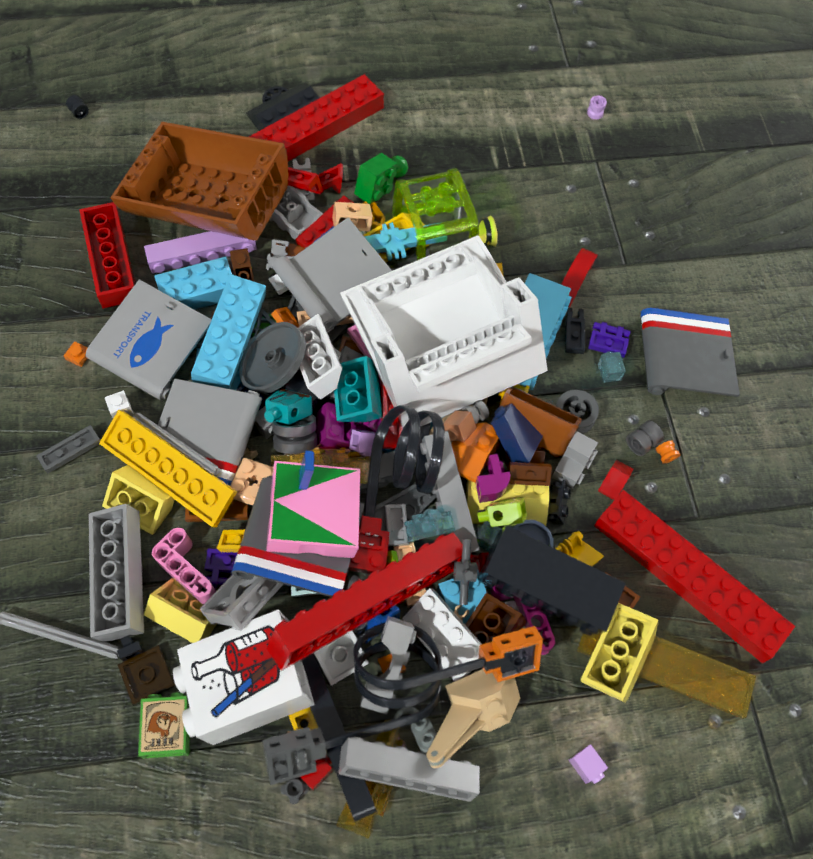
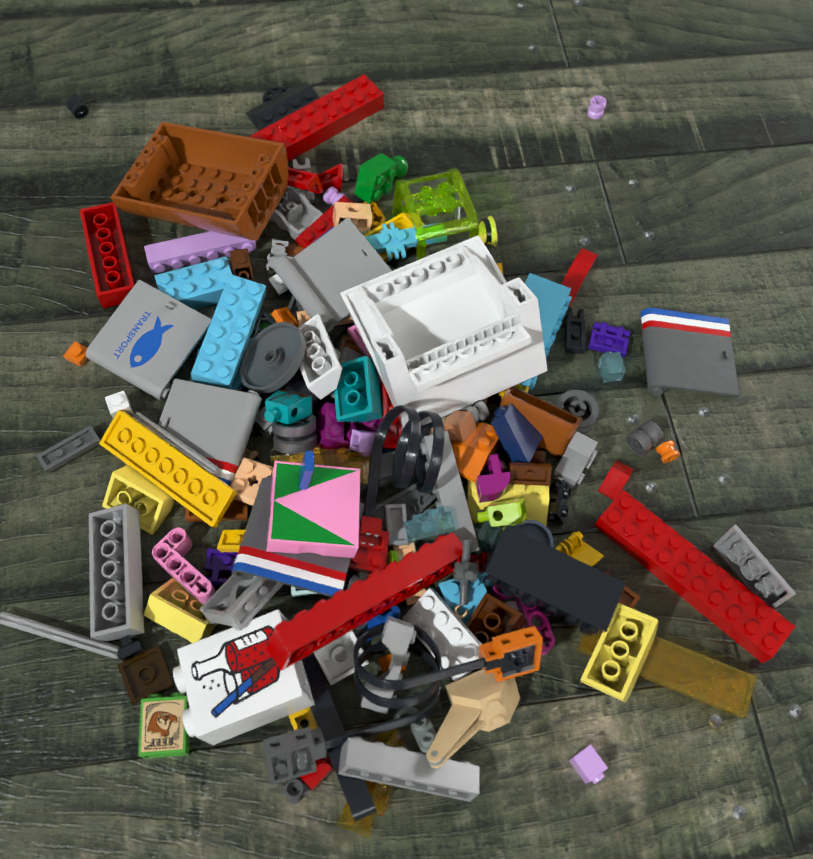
none -> lavender wheel [323,186,347,205]
none -> light grey slope [712,524,796,609]

